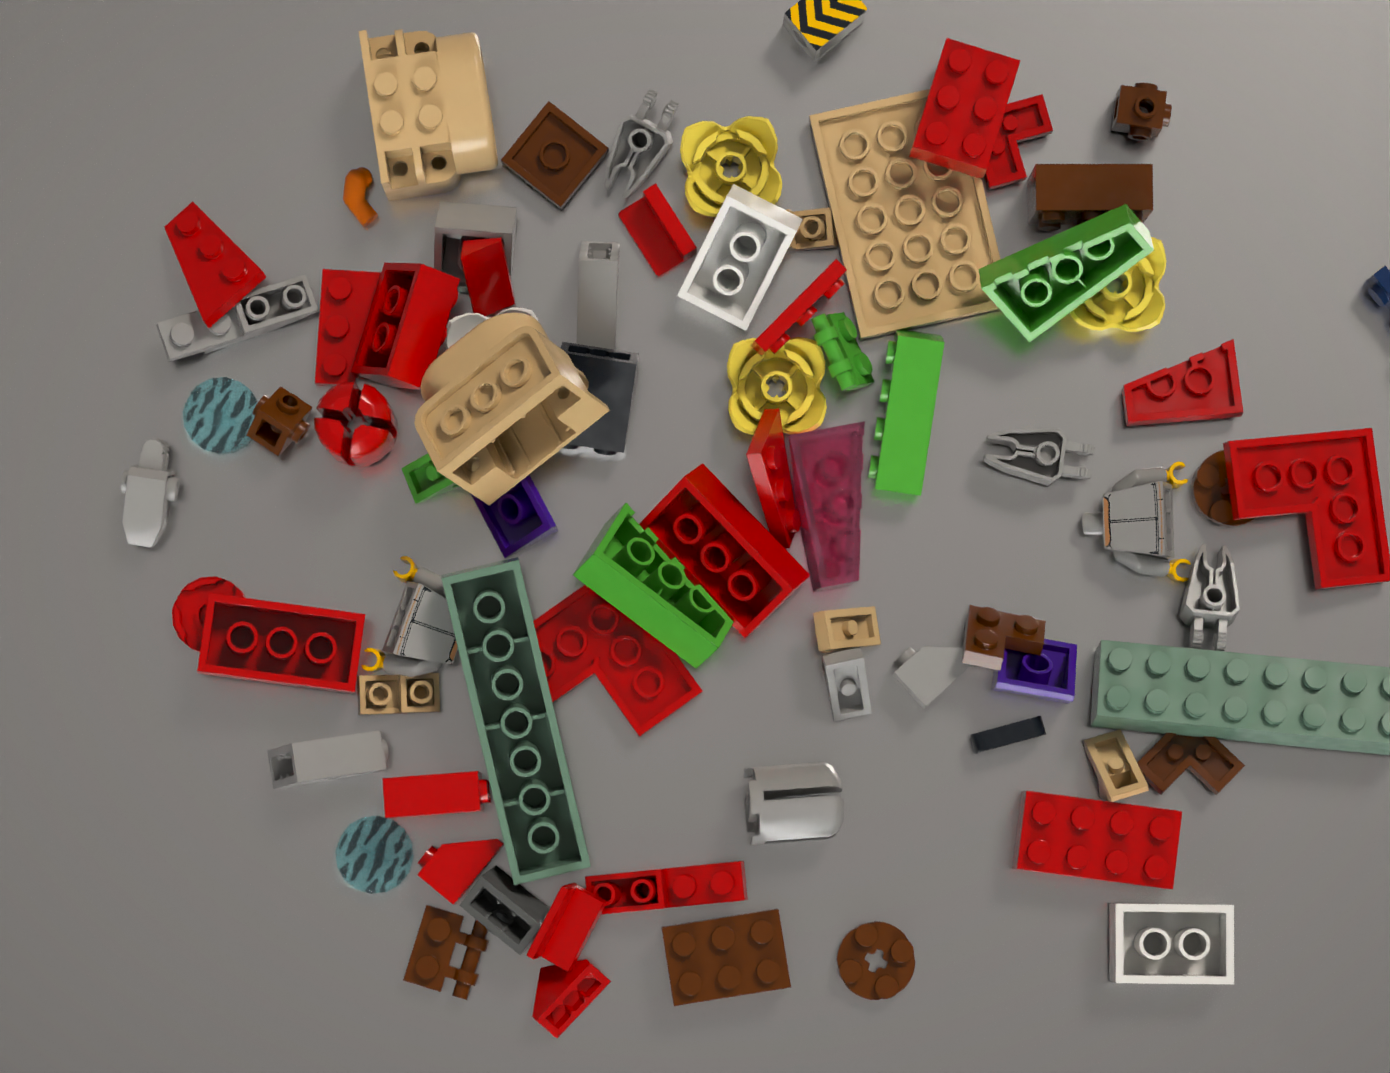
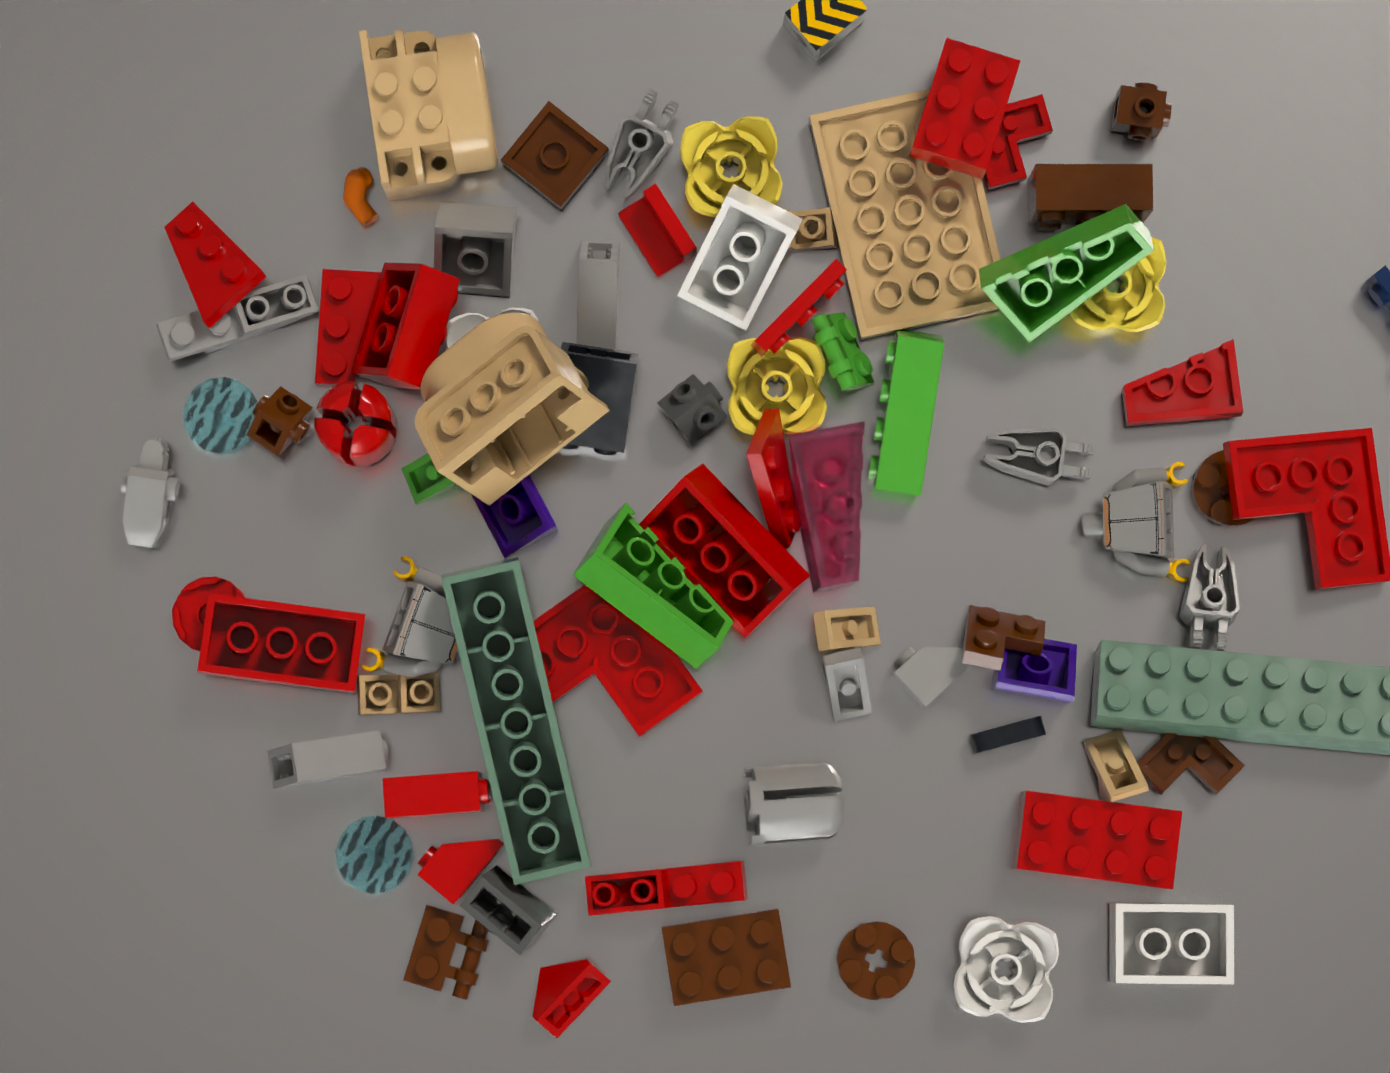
red slope [461,237,515,316] -> none
red panel [526,883,608,972] -> none
none -> dark grey brick [657,374,727,445]
none -> white brick [953,916,1059,1023]

